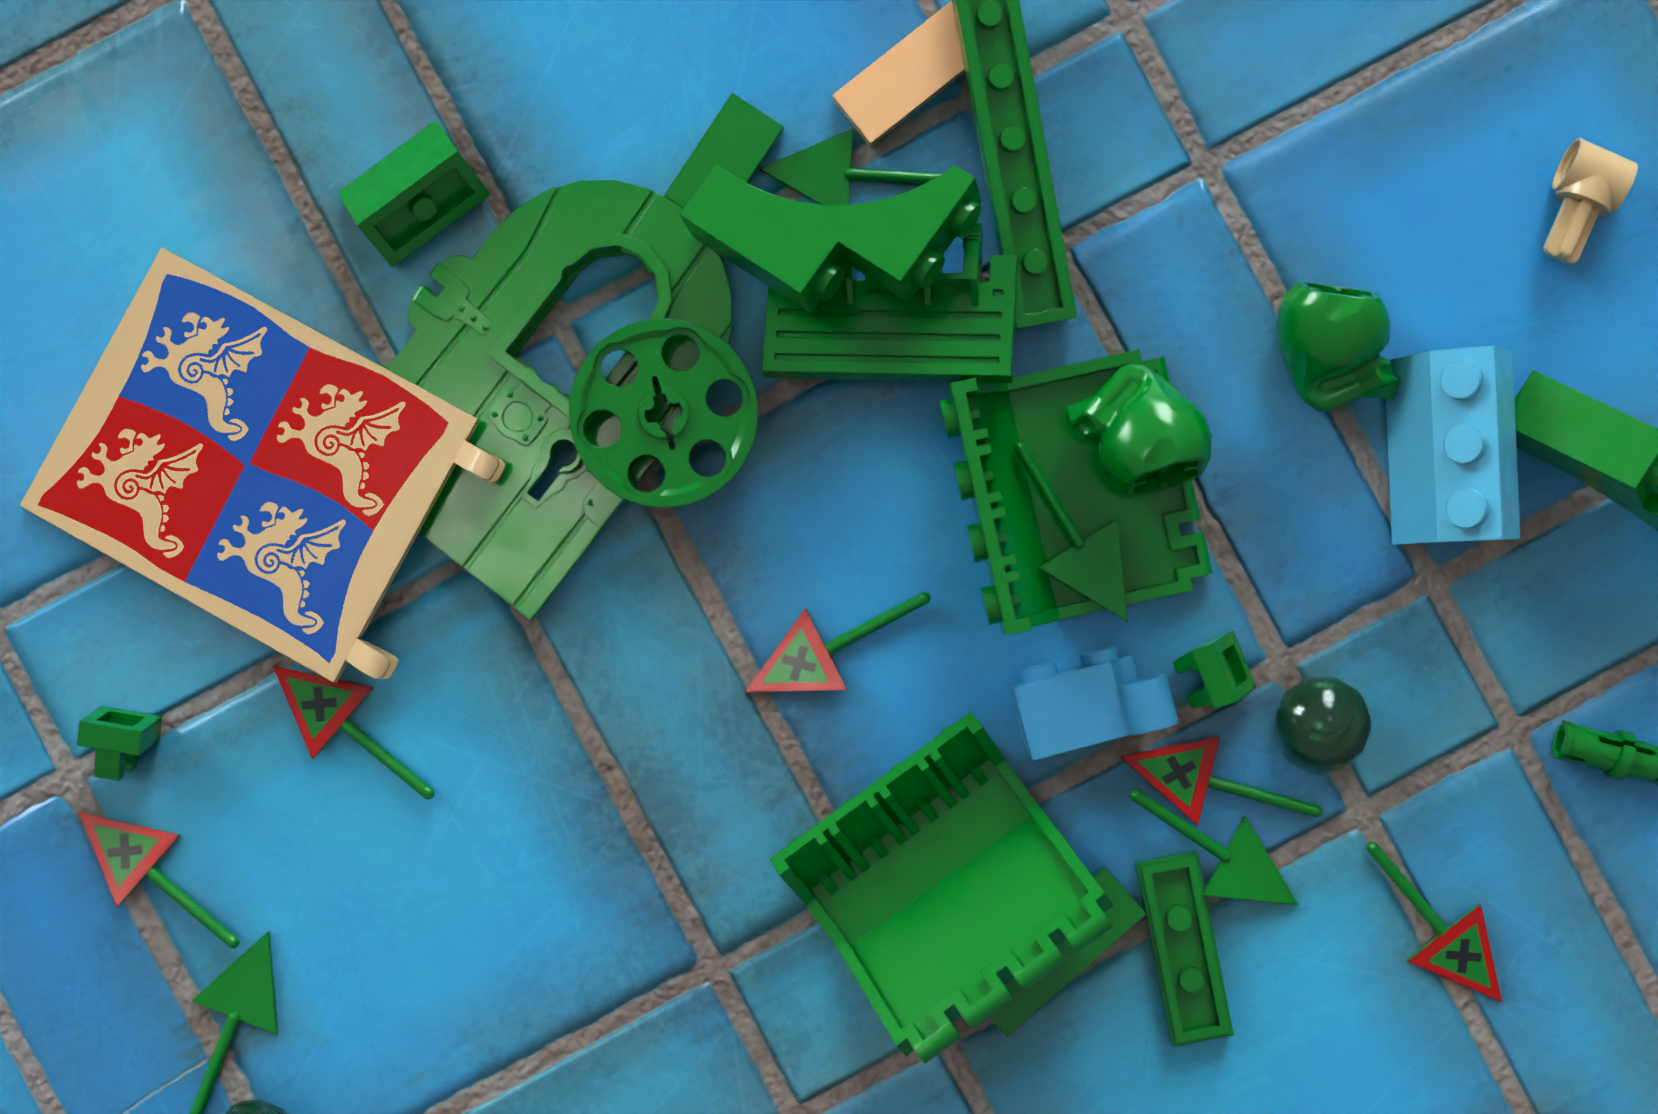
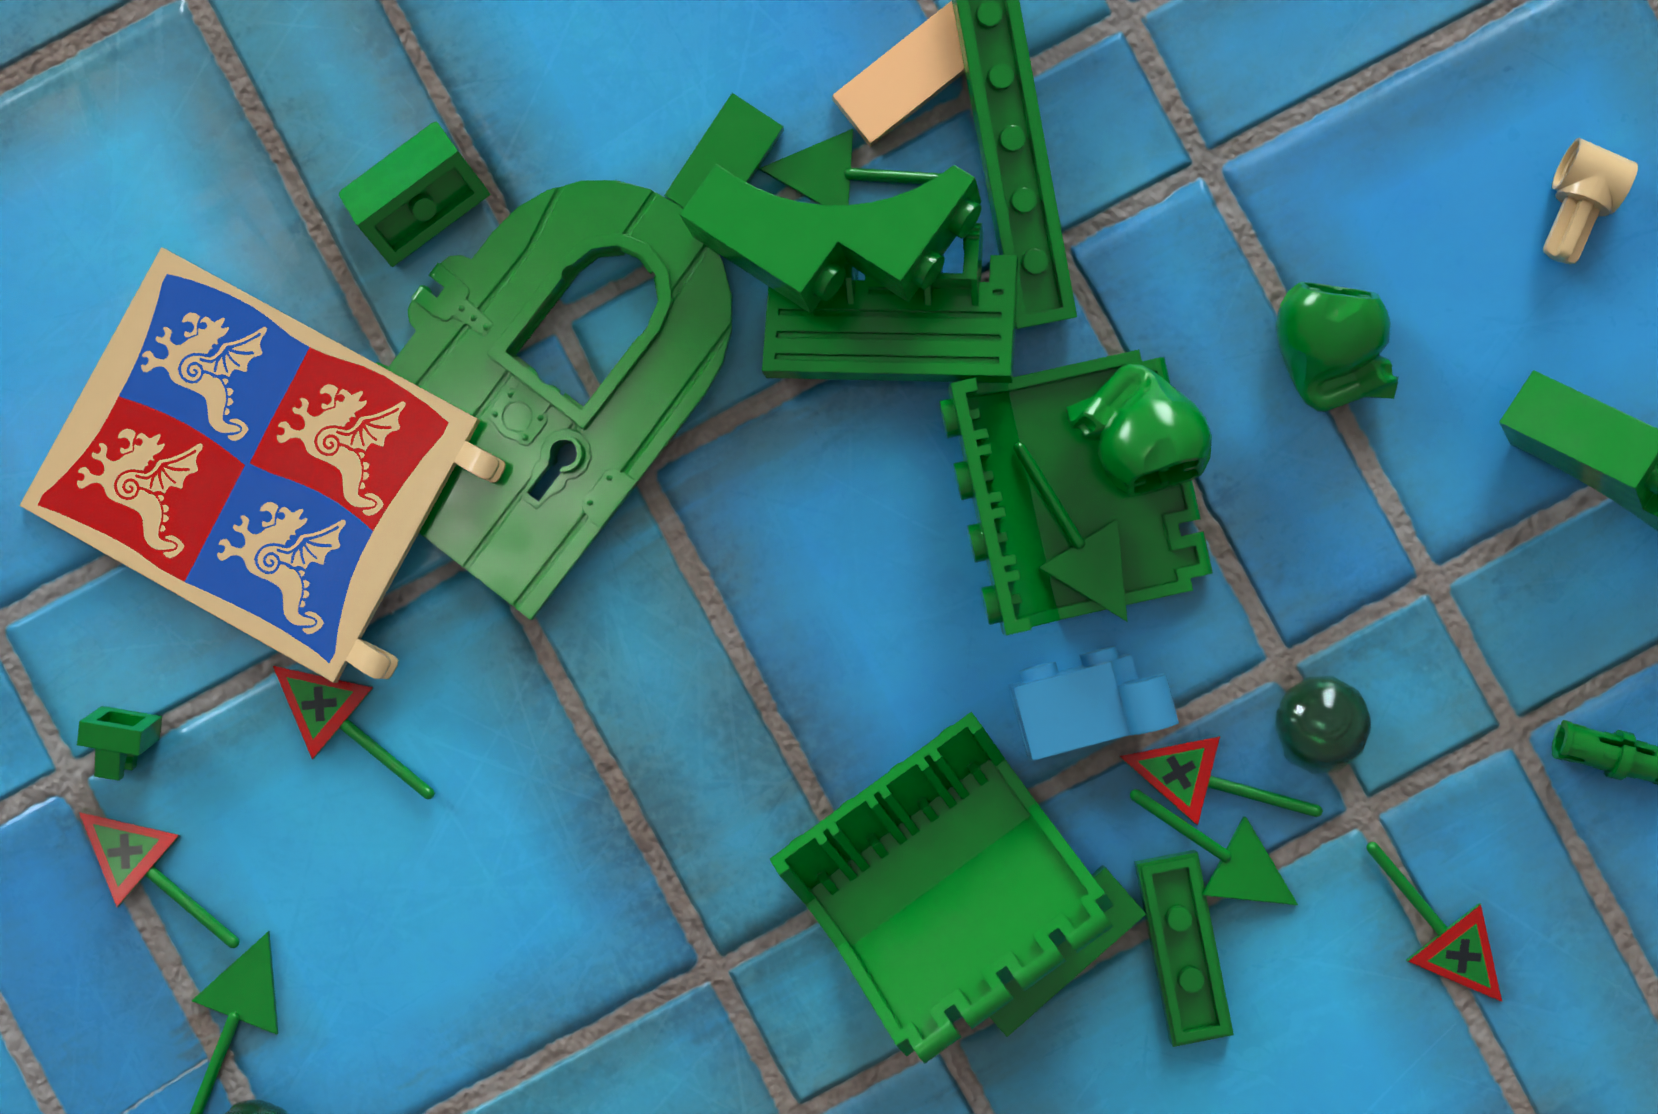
green wedge [568,318,758,508] -> none
piece [745,592,931,692] -> none
green tile [1173,630,1256,709] -> none
medium azure slope [1386,345,1520,545] -> none

